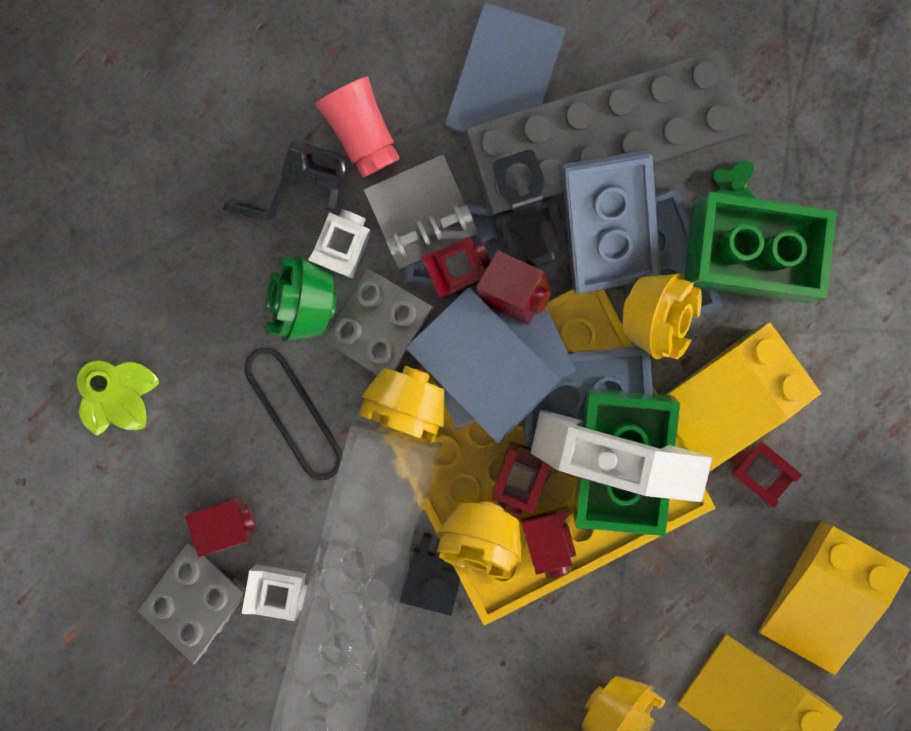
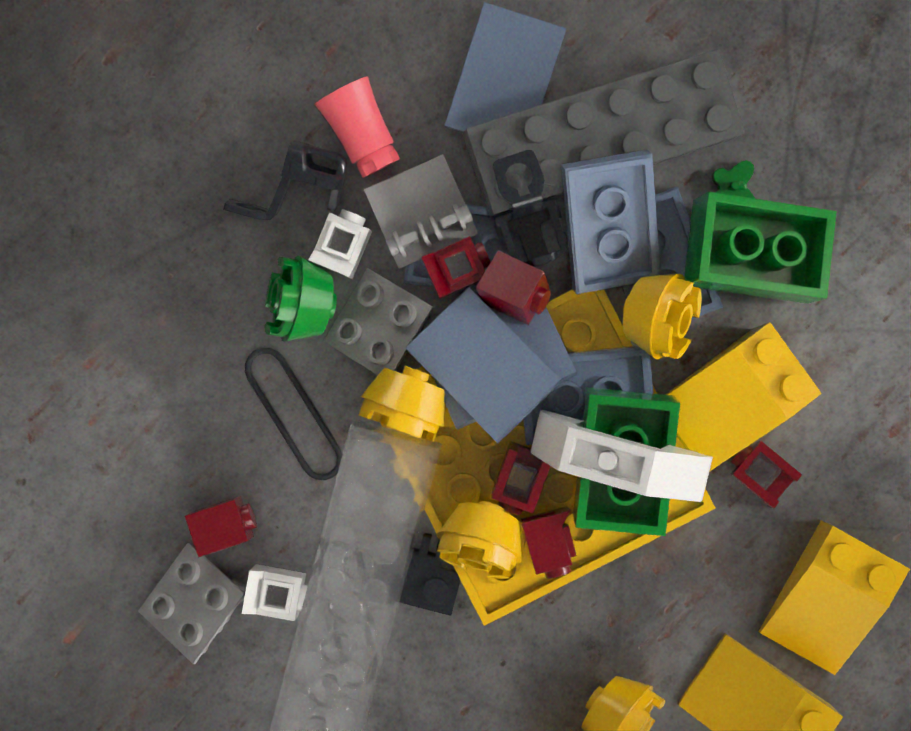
lime plate [76,360,159,436] -> none

